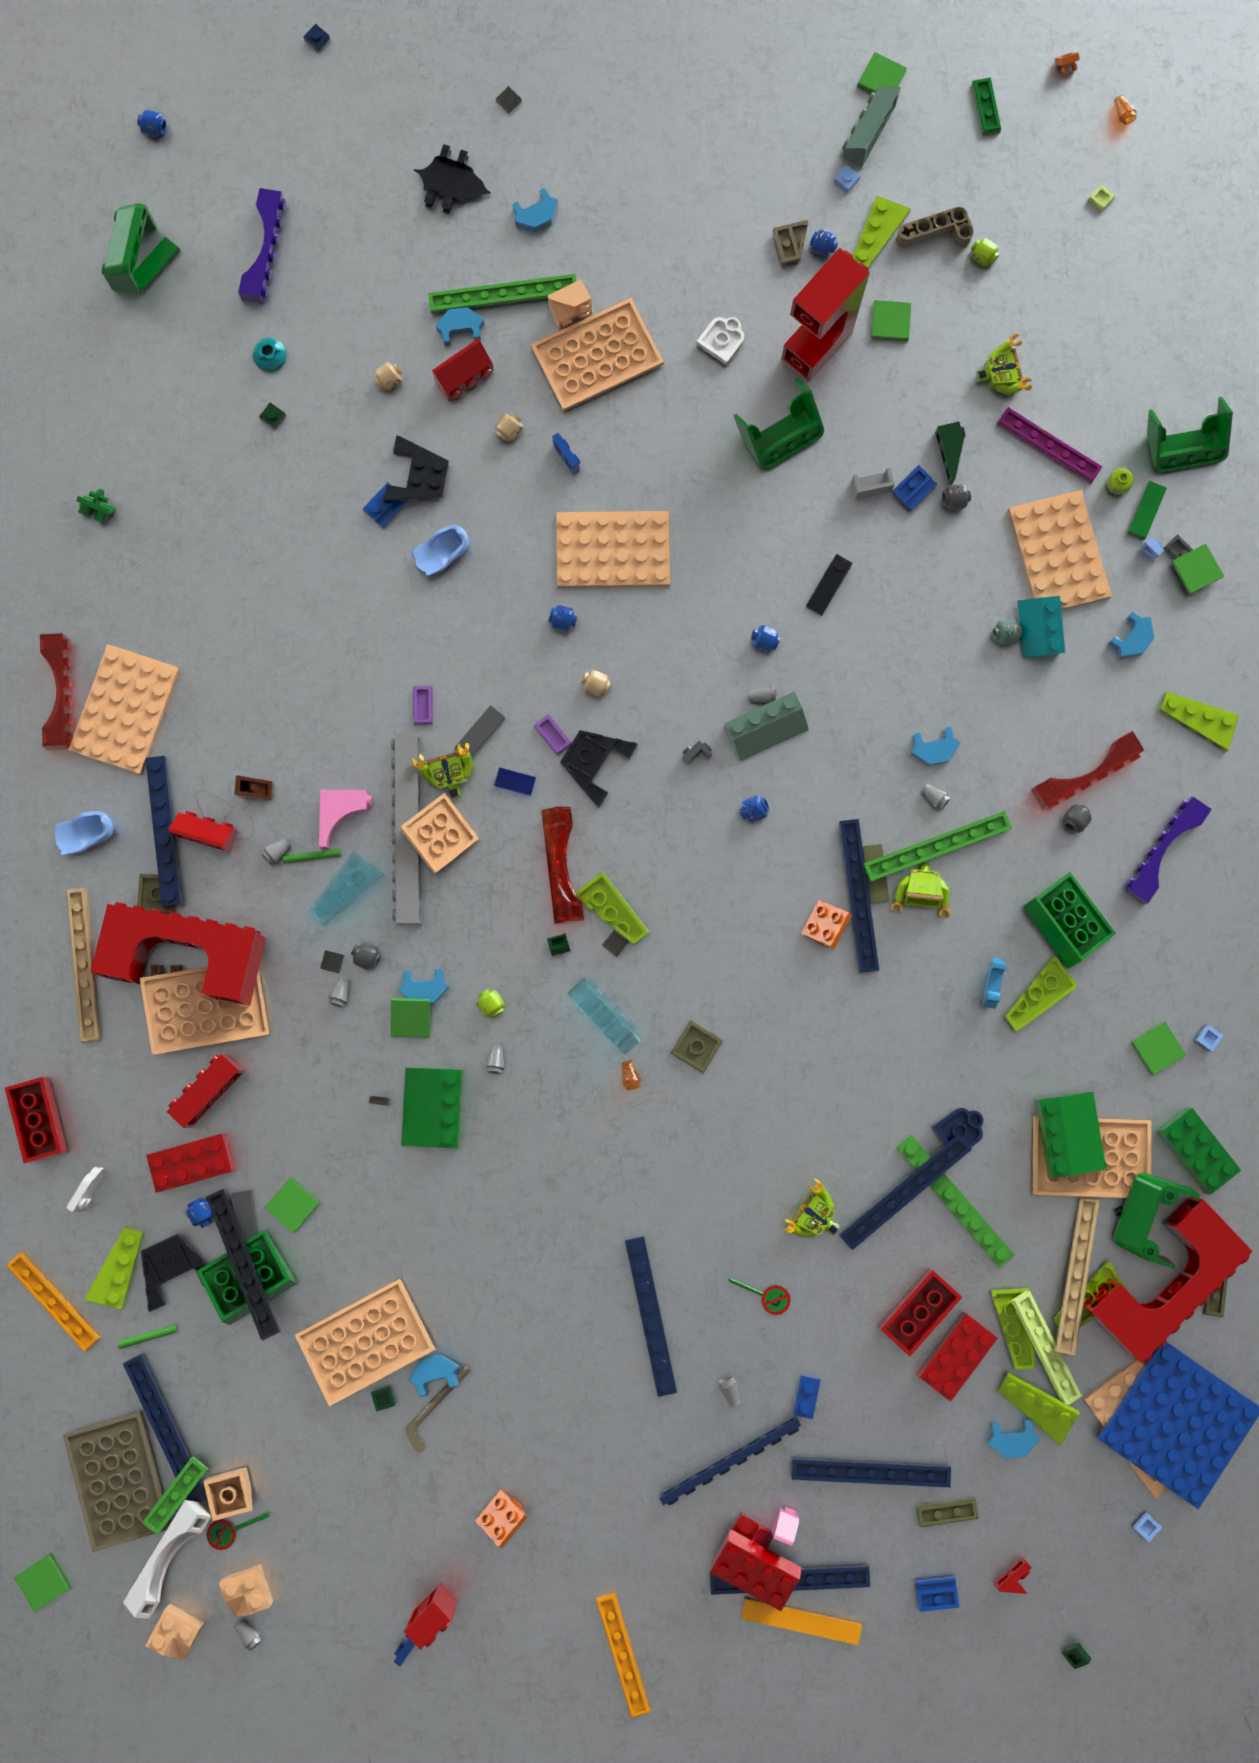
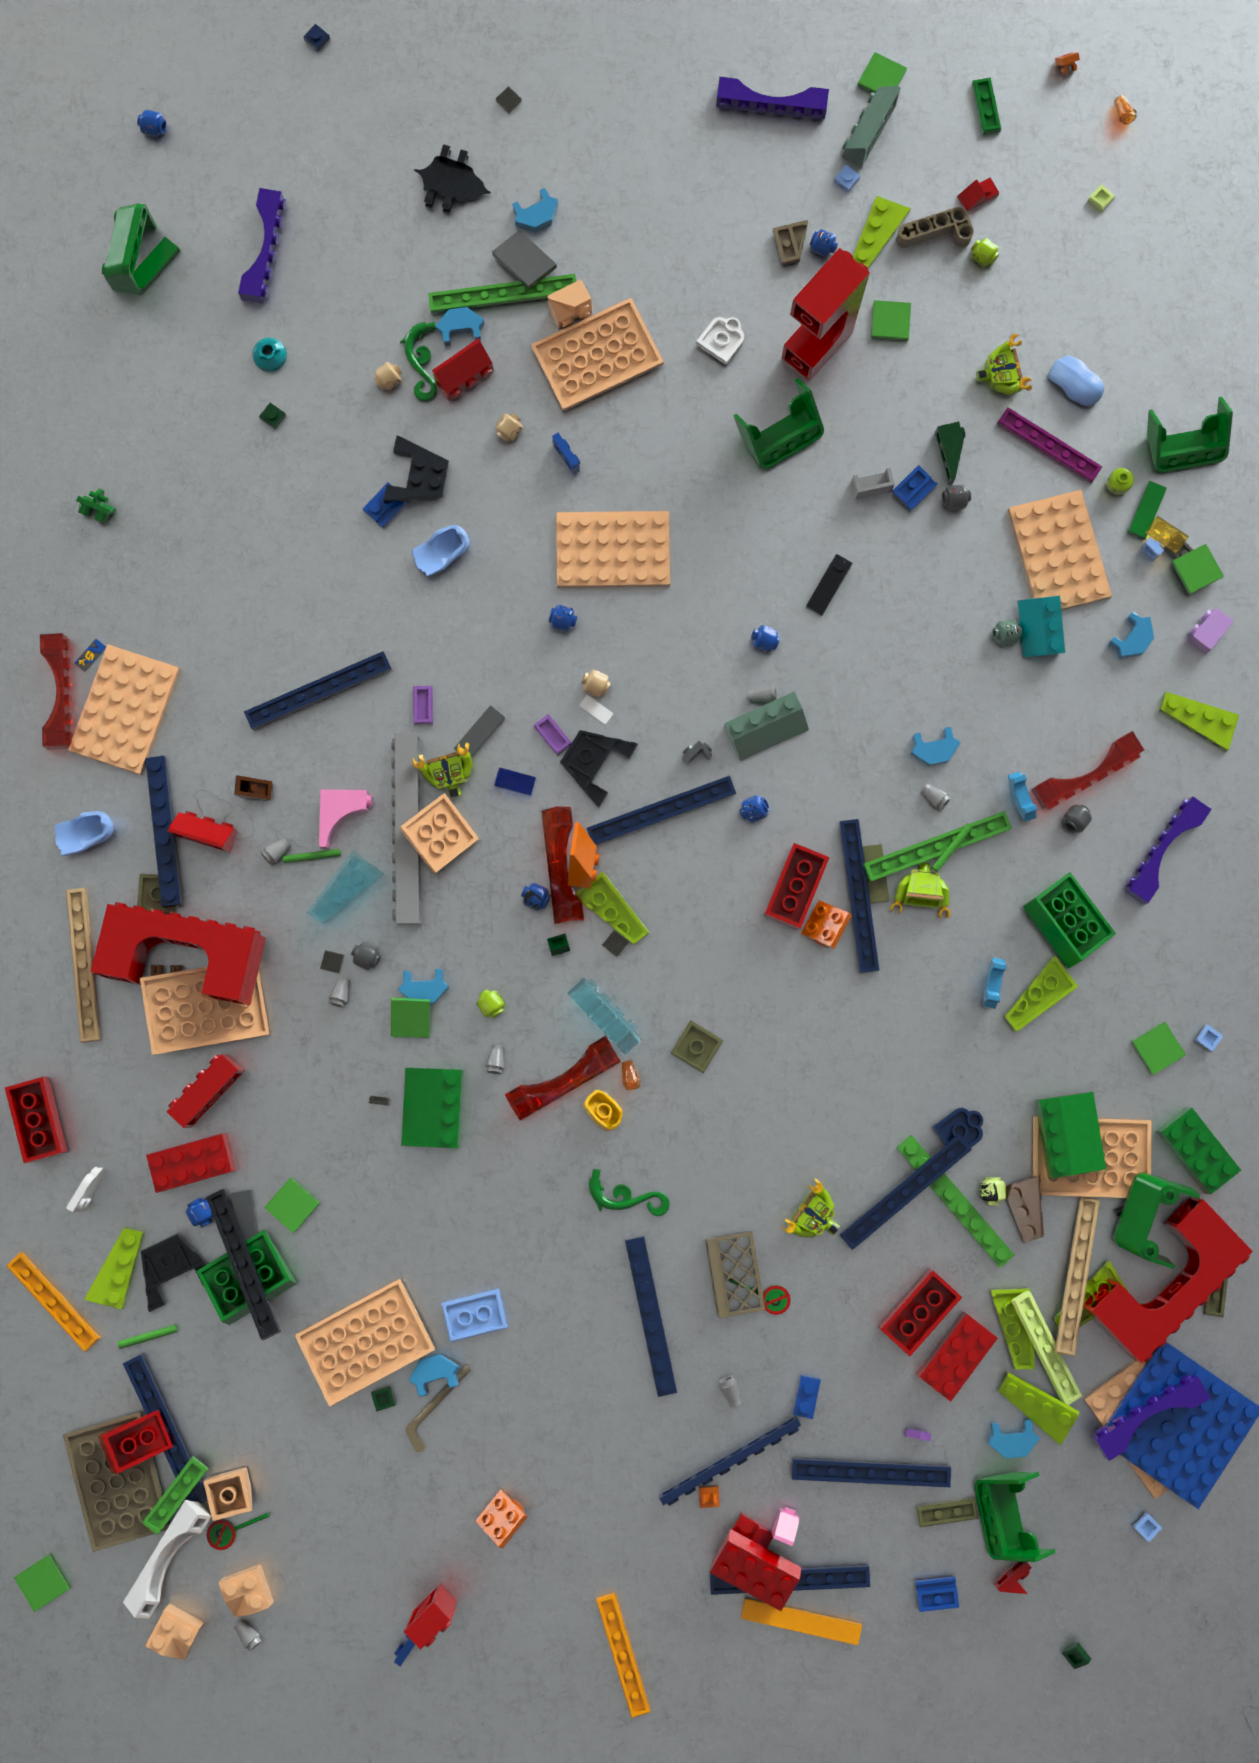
none -> sticker [75,639,106,672]
none -> red slope [98,1410,173,1474]
none -> dark blue plate [244,651,392,730]
none -> green plant [400,322,437,402]
none -> light blue tile [441,1289,508,1342]
none -> dark grey tile [492,230,557,289]
none -> clear red arch [505,1036,621,1120]
none -> blue head [521,883,551,911]
none -> orange slope [568,822,600,889]
none -> white sticker [579,695,614,724]
none -> yellow piece [583,1090,623,1131]
none -> dark blue plate [587,776,736,845]
none -> green plant [589,1169,670,1216]
none -> orange tile [698,1485,720,1508]
none -> dark tan fence [705,1231,765,1319]
none -> dark purple arch [716,76,829,119]
none -> red brick [764,843,830,930]
none -> medium lavender tile [905,1429,931,1441]
none -> bright green bar [932,823,973,872]
none -> red slope [957,177,999,212]
none -> green windscreen [974,1472,1055,1562]
none -> yellowish green head [980,1177,1006,1205]
none -> reddish brown wing [1006,1175,1044,1243]
none -> dark azure piece [1008,771,1038,822]
none -> light blue hair [1048,355,1104,407]
none -> dark purple arch [1092,1374,1211,1461]
none -> clear yellow plate [1145,516,1189,553]
none -> lavender brick [1188,607,1234,654]

